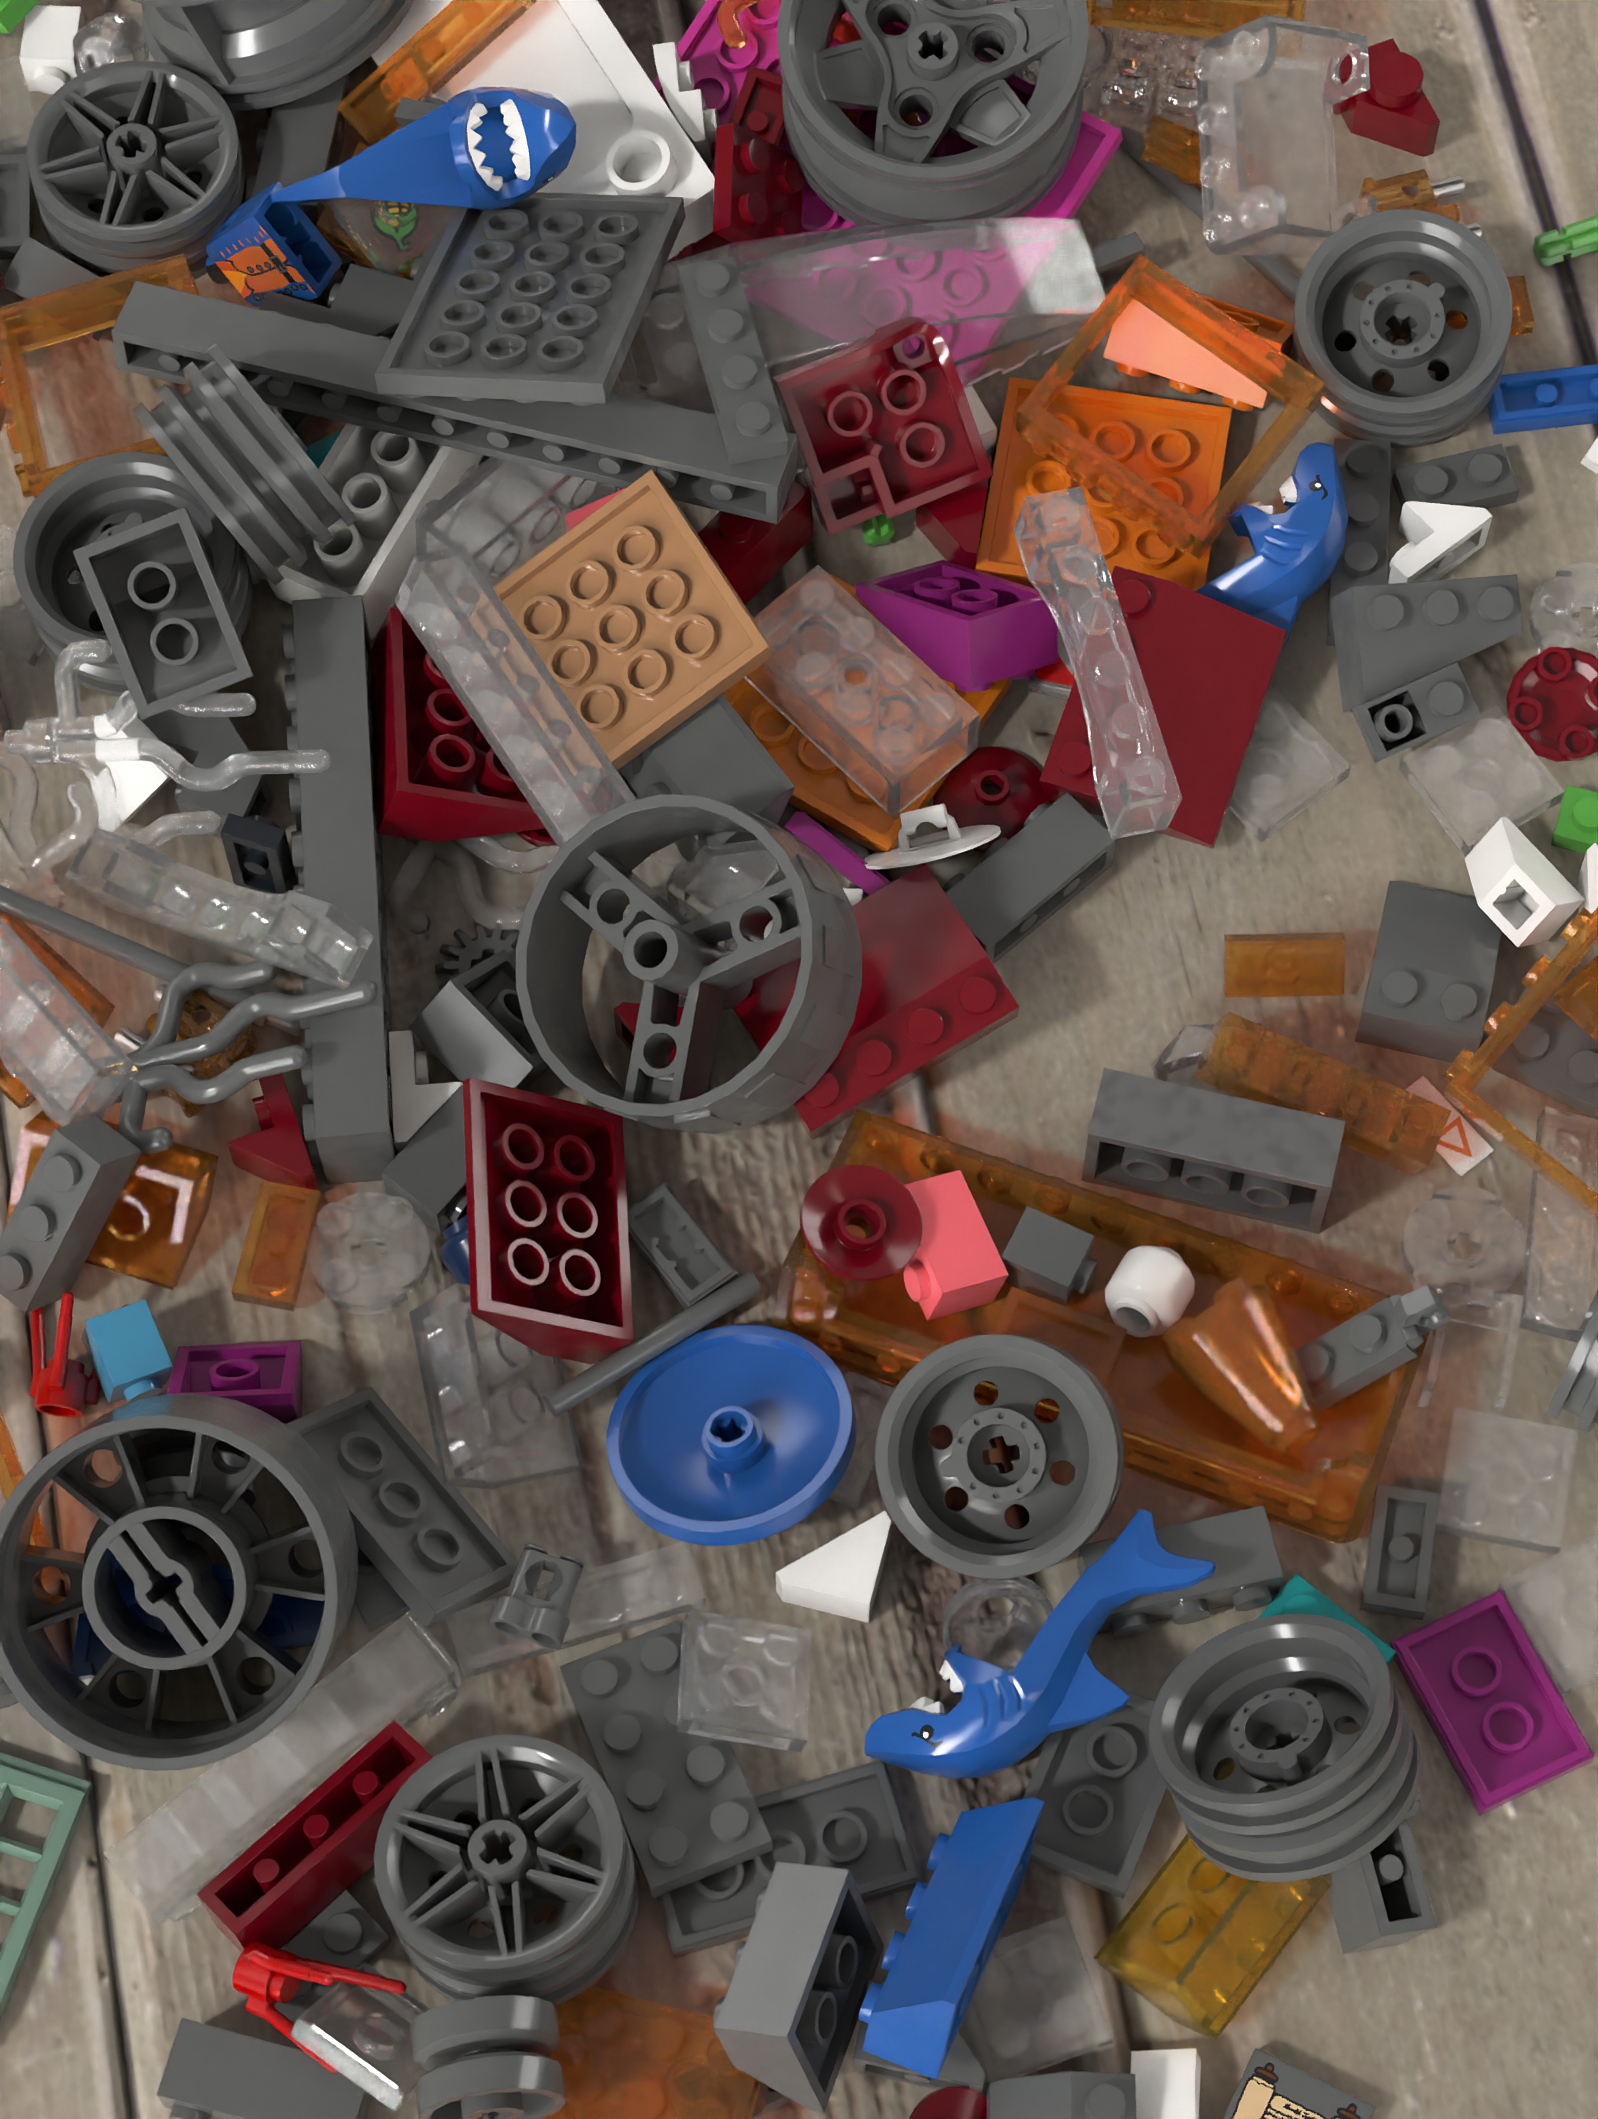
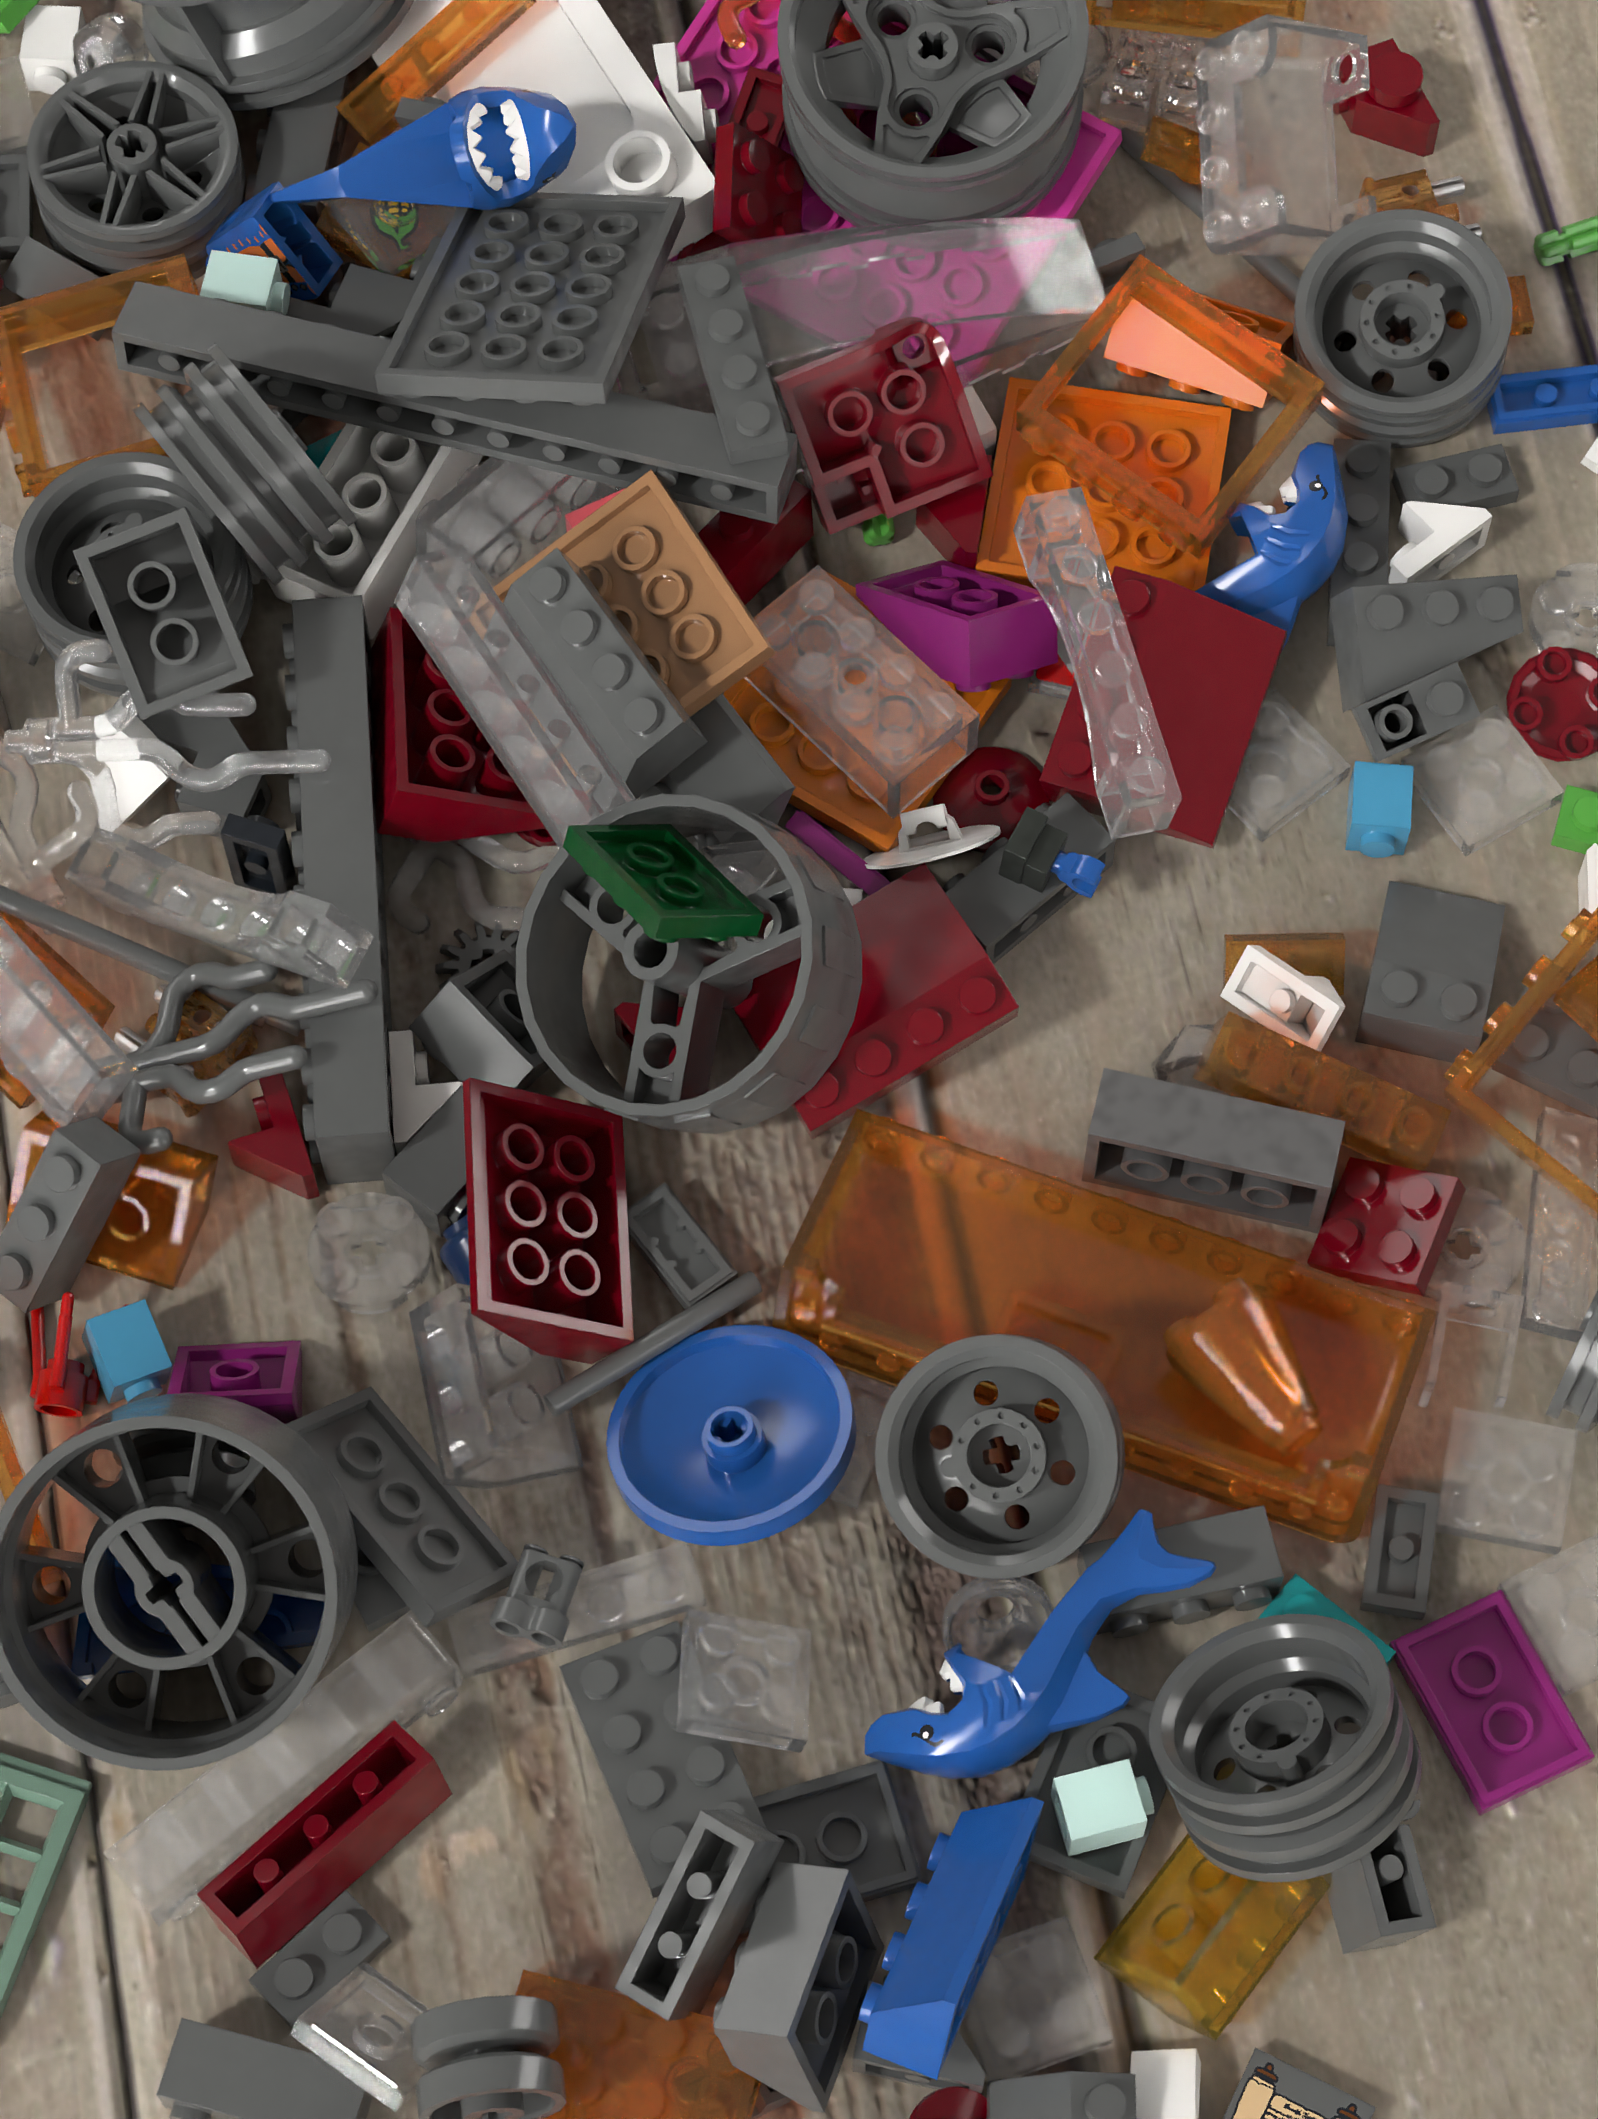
clear orange plate [231,1180,322,1311] -> none
red plant [232,1941,407,2073] -> none
dark grey wheel [374,1735,640,2006] -> none
white slope [776,1511,891,1623] -> none
dark red dish [800,1165,923,1281] -> none
coral brick [904,1170,1009,1321] -> none
dark grey brick [1001,1206,1099,1309] -> none
white head [1105,1245,1195,1337] -> none
dark grey hinge [1282,1284,1452,1415] -> none
clear sticker [1390,1076,1494,1176] -> none
white slope [1465,816,1585,947] -> none
none -> light aqua brick [199,250,290,316]
none -> dark grey slope [488,547,708,811]
none -> dark green plate [563,824,764,943]
none -> dark grey brick [615,1809,784,2021]
none -> pearl dark grey piece [998,806,1105,898]
none -> light aqua brick [1050,1759,1154,1856]
none -> white slope [1220,945,1346,1058]
none -> dark red plate [1307,1157,1466,1296]
none -> dark azure brick [1345,761,1414,858]

